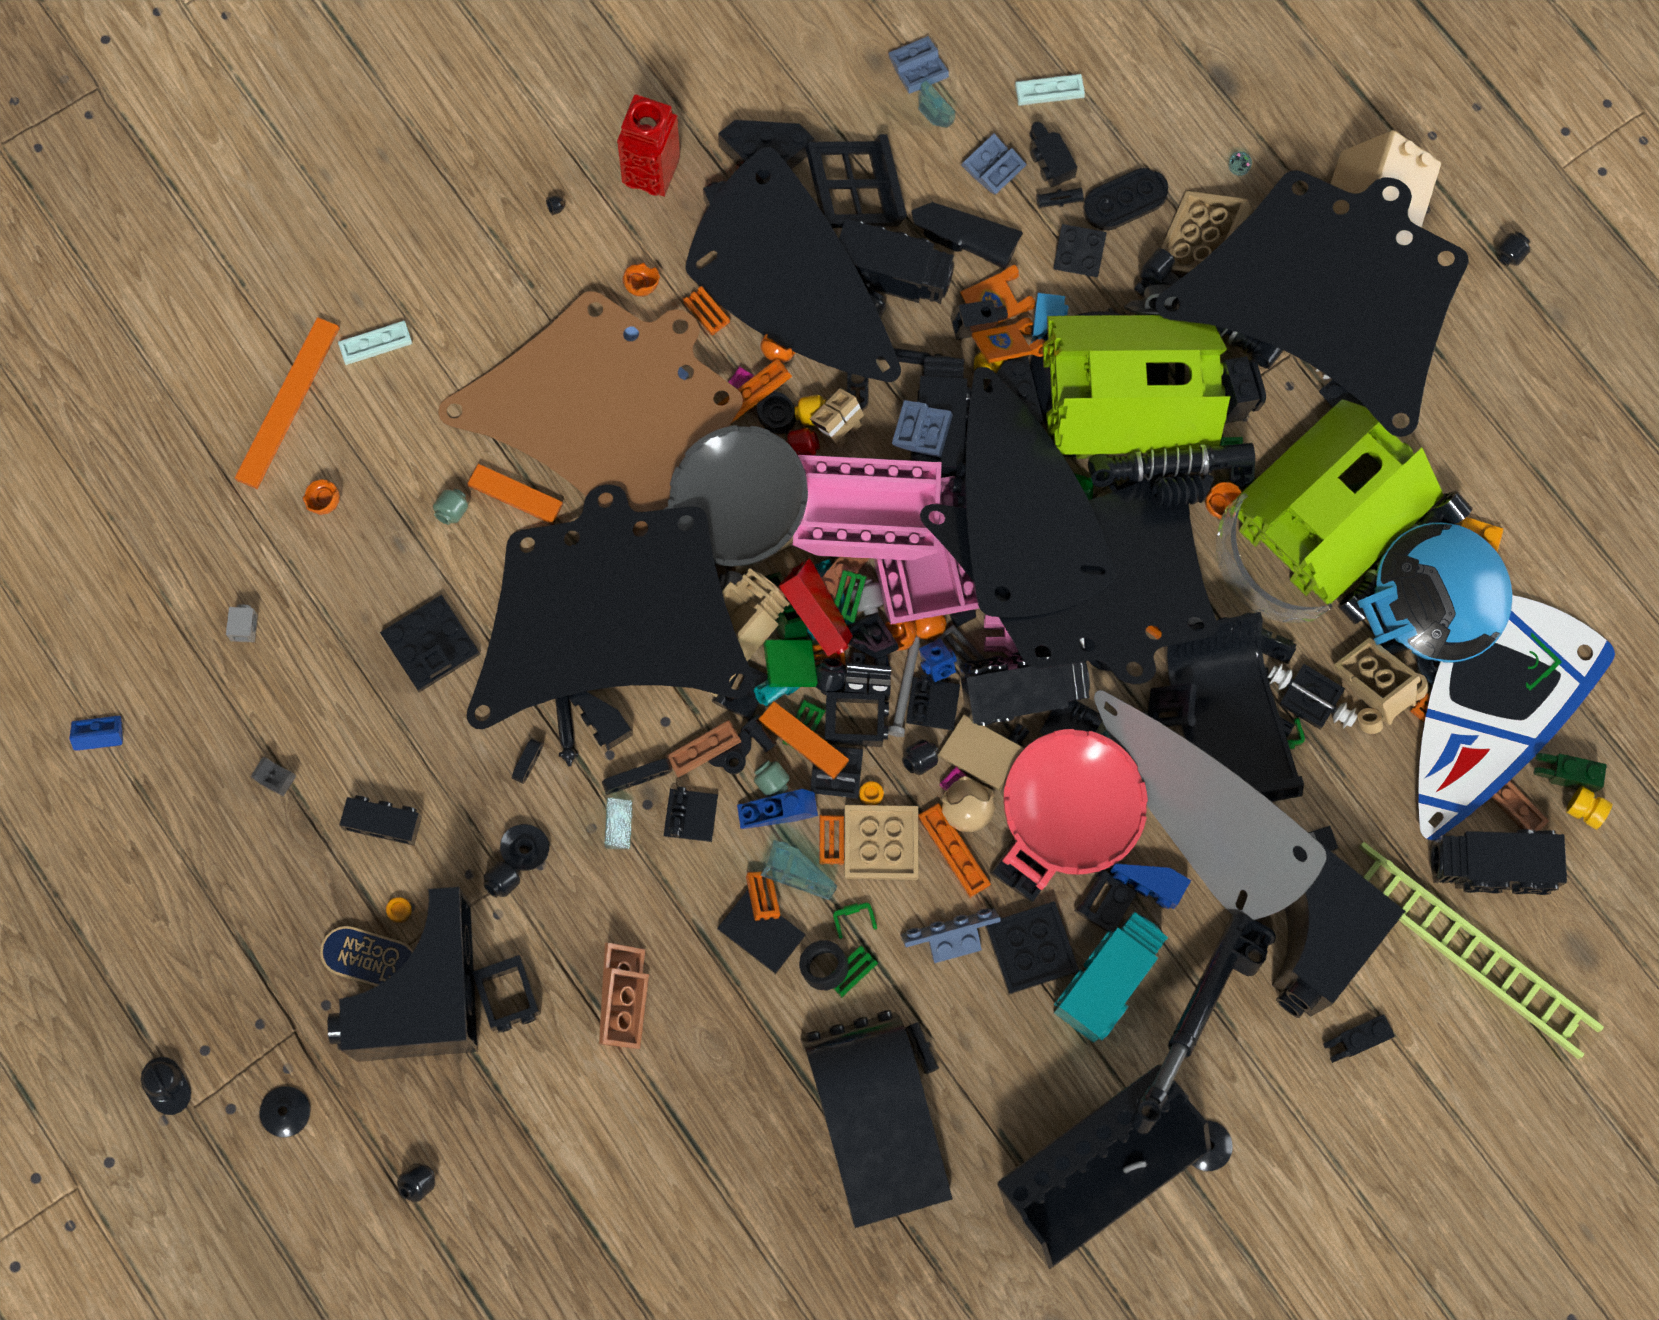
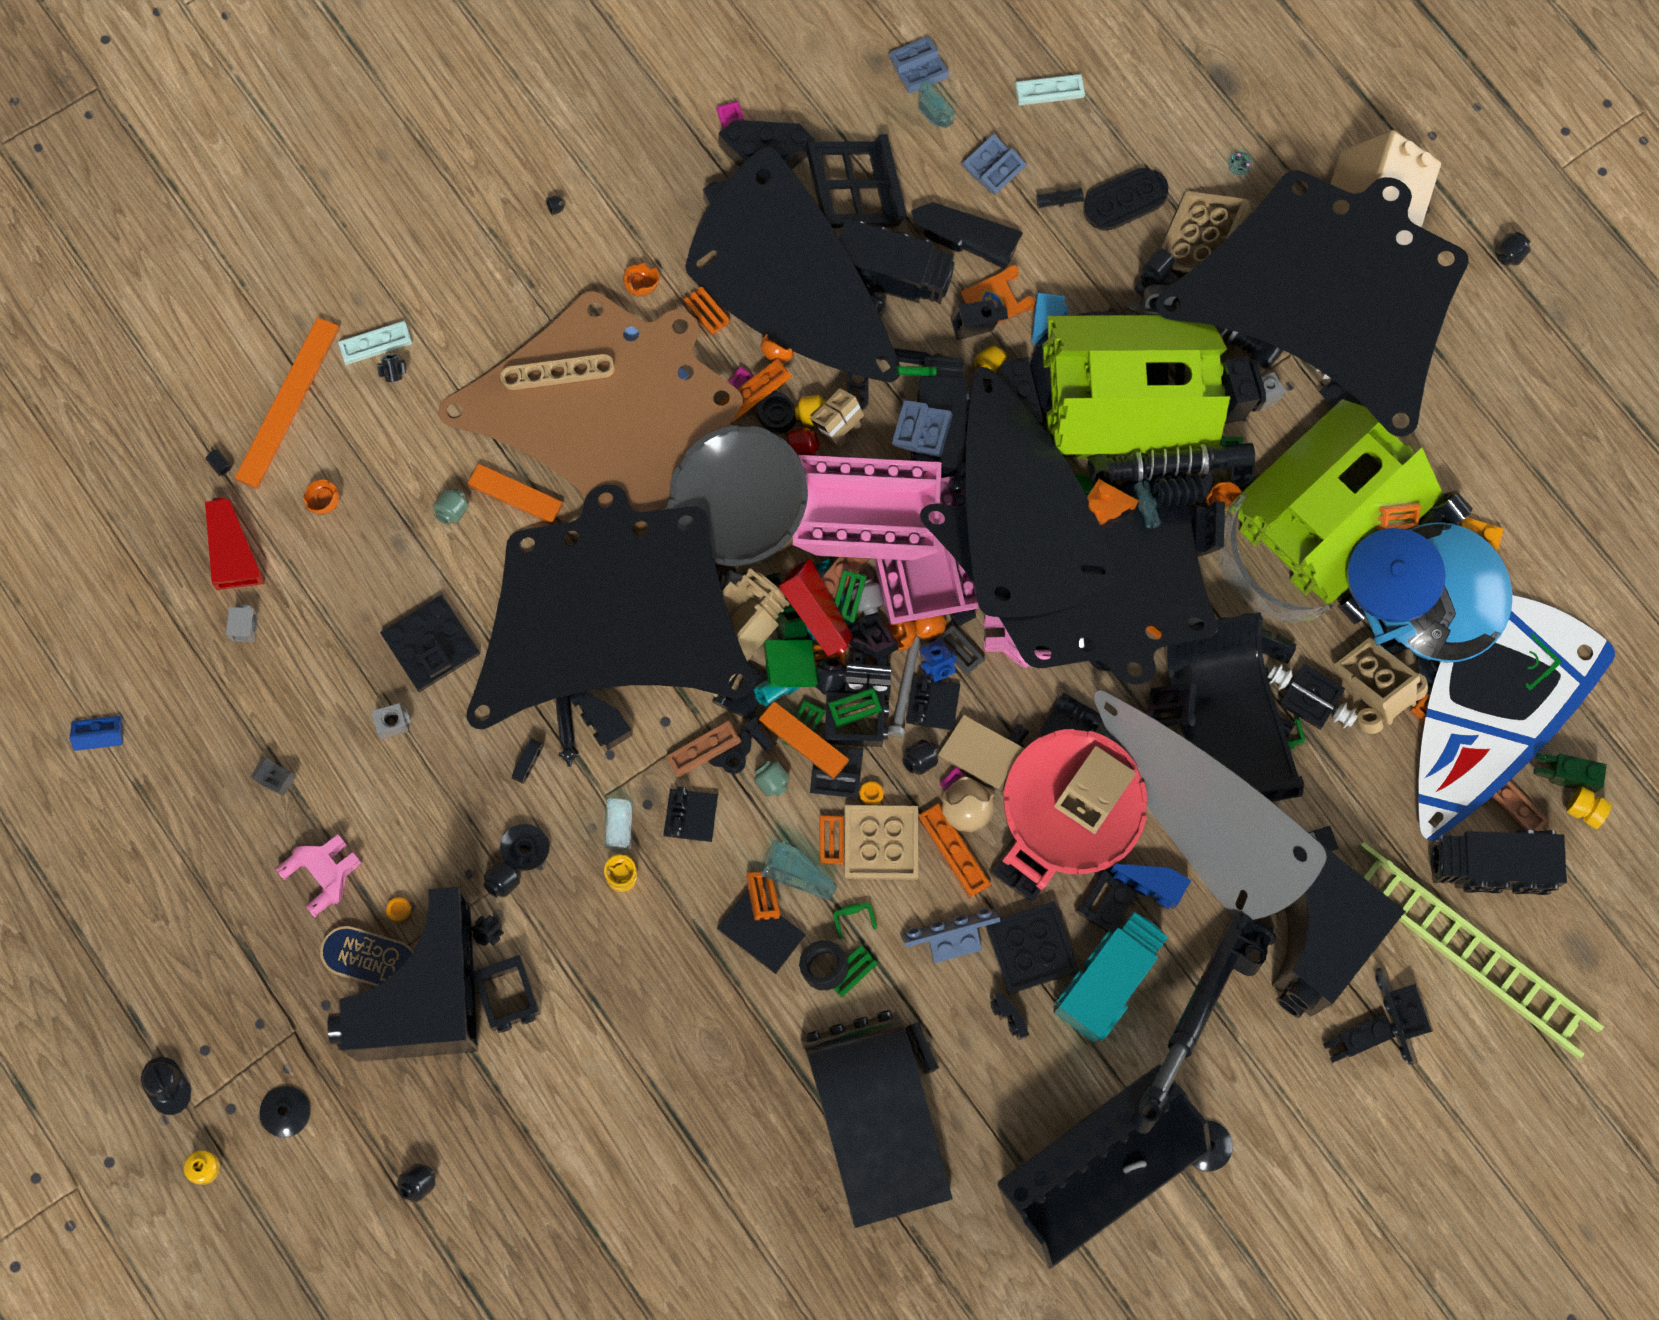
black brick [339,795,422,846] -> none
nougat slope [599,943,649,1049] -> none
black beam [602,758,672,794] -> none
red piece [617,94,680,197] -> none
blue slope [737,789,818,829] -> none
black piece [959,648,1090,726] -> none
orange flag [972,318,1045,363] -> none
black hinge [1029,121,1078,188] -> none
black hinge [1053,224,1107,278] -> none
none -> yellow head [183,1150,220,1185]
none -> black hinge [205,449,232,476]
none -> red slope [205,497,264,590]
none -> bright pink connector [275,835,362,918]
none -> light grey brick [371,703,411,739]
none -> black gear [377,354,406,382]
none -> black gear [471,915,504,946]
none -> tan beam [500,354,615,390]
none -> yellow wheel [604,855,638,892]
none -> dark pink tile [716,101,744,129]
none -> green tile [828,688,882,727]
none -> green piece [895,366,936,376]
none -> black slope [990,992,1029,1041]
none -> tan slope [1054,746,1136,834]
none -> orange wing [1087,479,1138,525]
none -> clear light blue pin [1134,481,1161,528]
none -> black slope [1190,501,1225,557]
none -> light grey brick [1260,372,1286,411]
none -> blue dish [1347,528,1446,622]
none -> black bracket [1375,967,1433,1065]
none -> orange tile [1377,503,1421,531]

